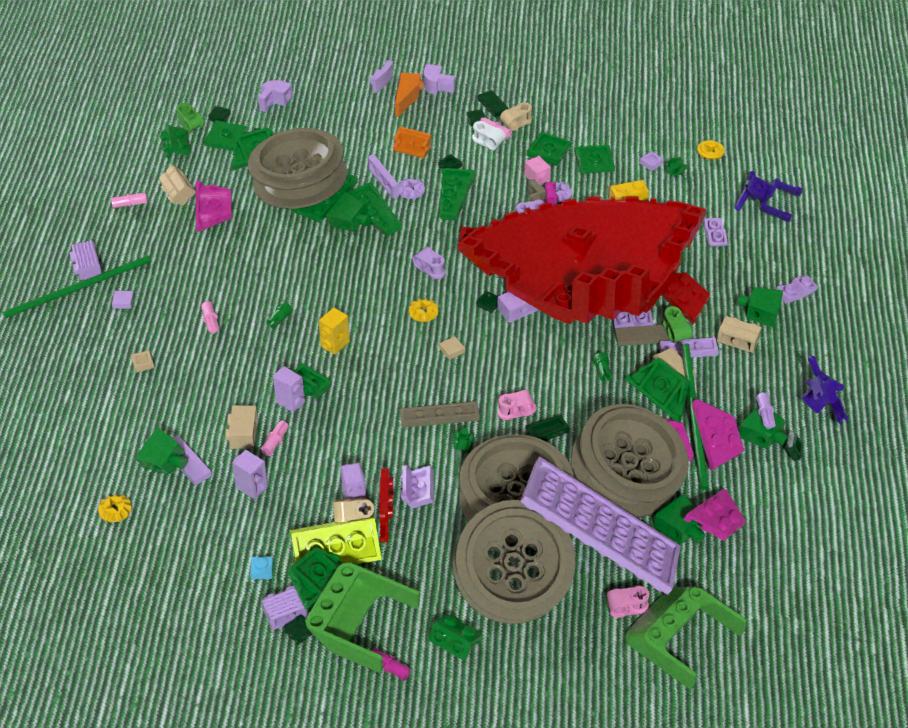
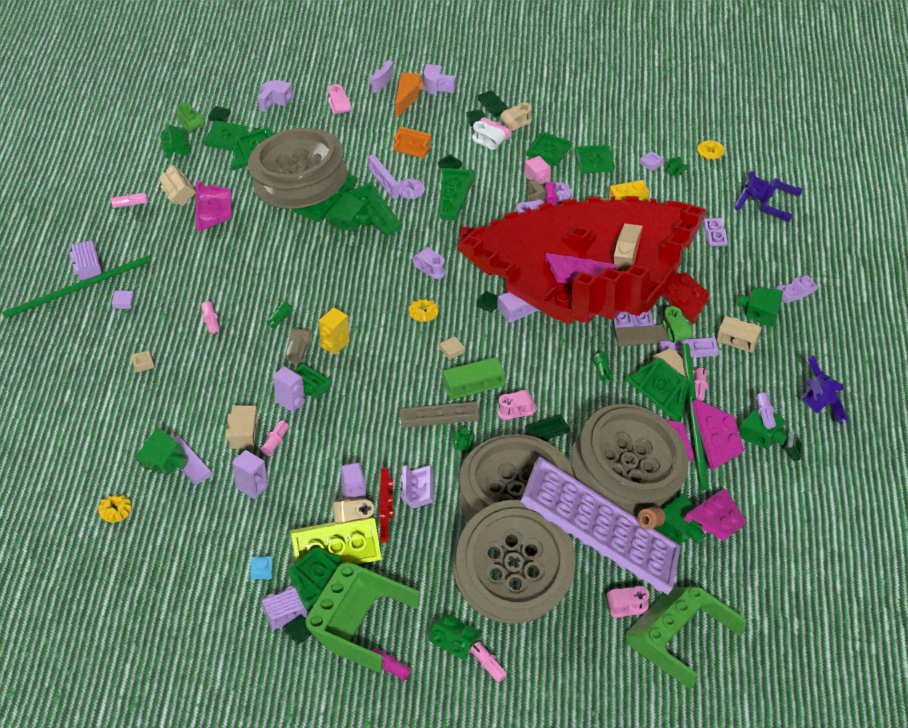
none -> dark tan piece [286,328,312,364]
none -> bright pink piece [328,84,351,115]
none -> bright green brick [443,357,505,400]
none -> bright pink axle [470,642,507,682]
none -> dark pink wing [545,253,616,285]
none -> tan slope [614,224,643,271]
none -> nougat brick [638,506,665,530]
none -> bright pink axle [694,368,708,401]

